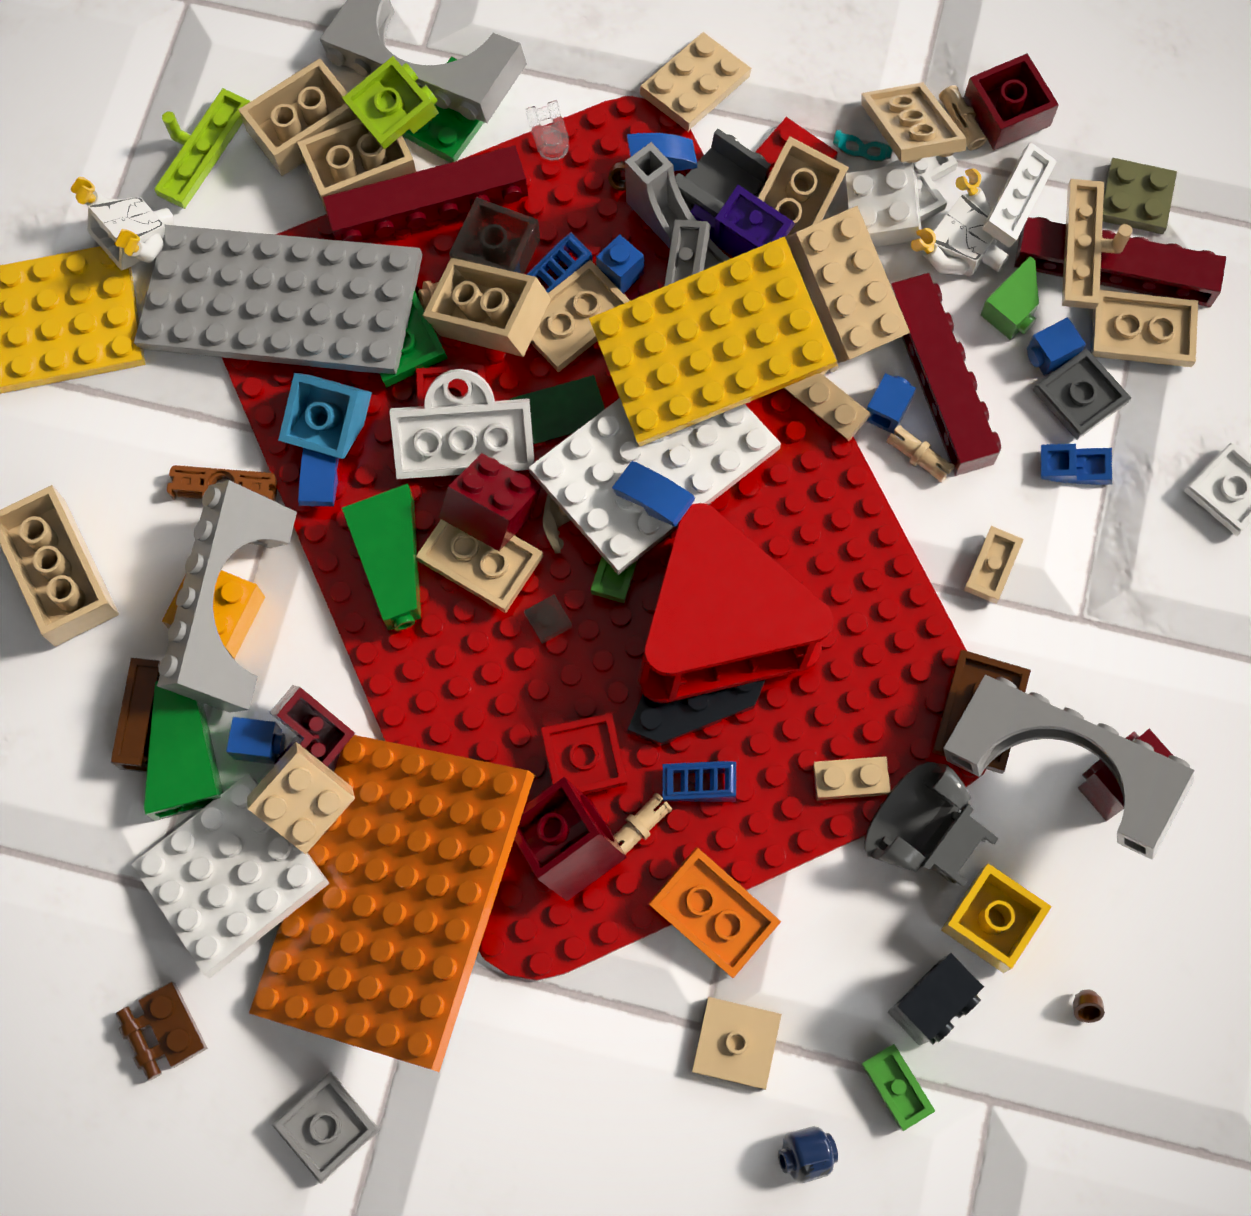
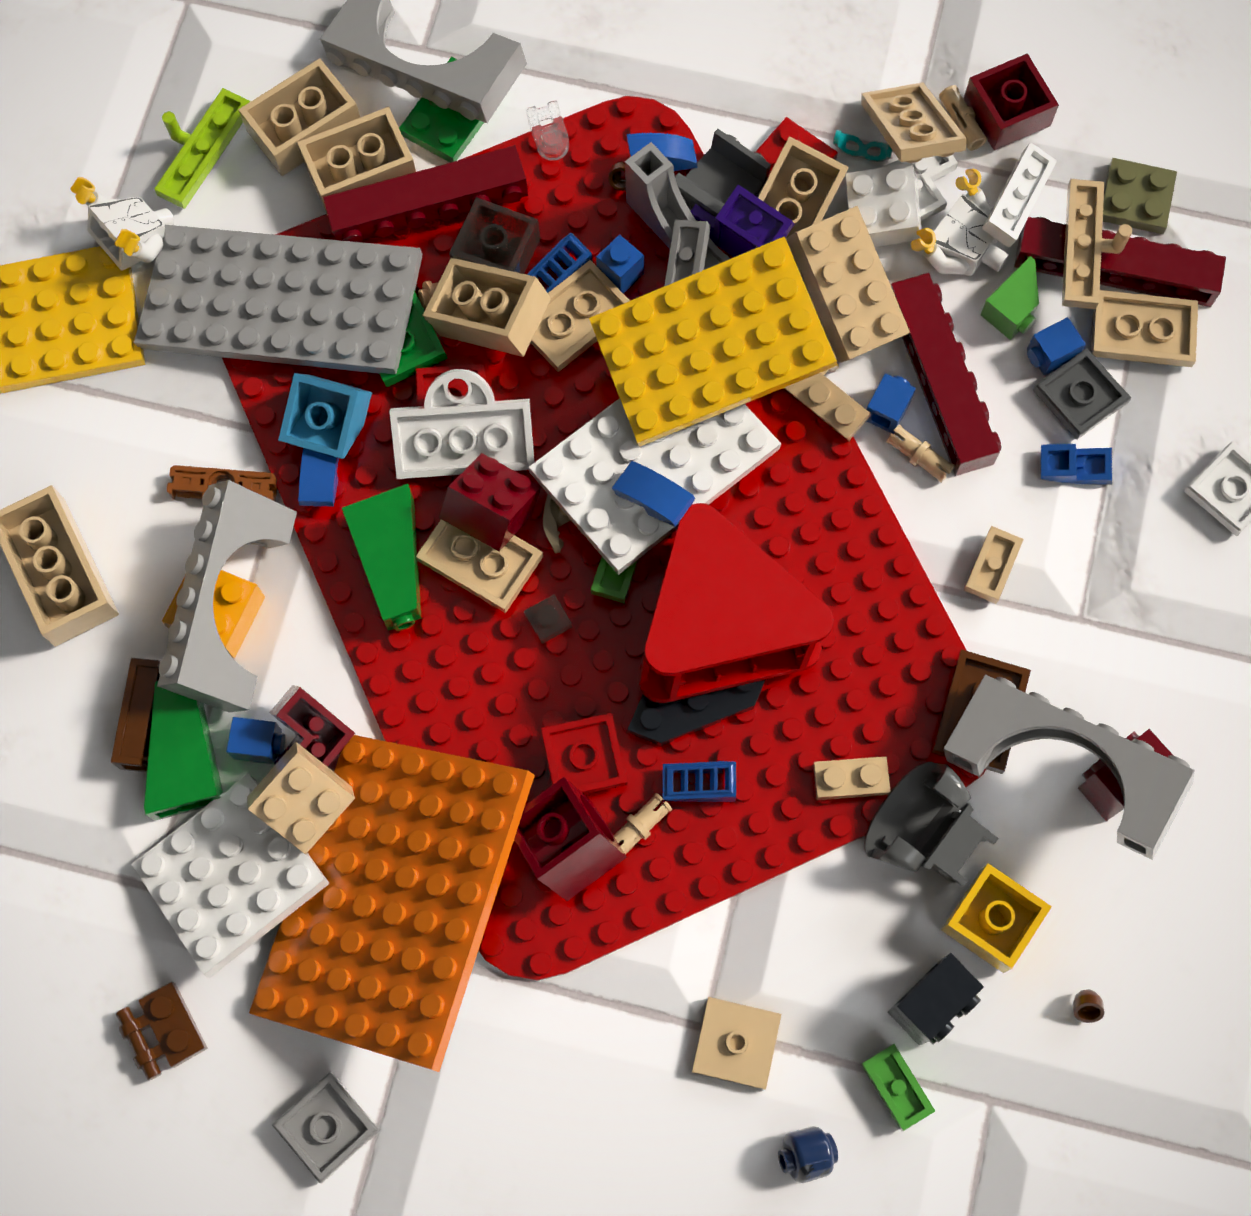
lime plate [342,56,439,149] -> none
dark green sticker [510,375,605,444] -> none
tan plate [640,32,752,131] -> none
orange plate [648,847,781,978] -> none

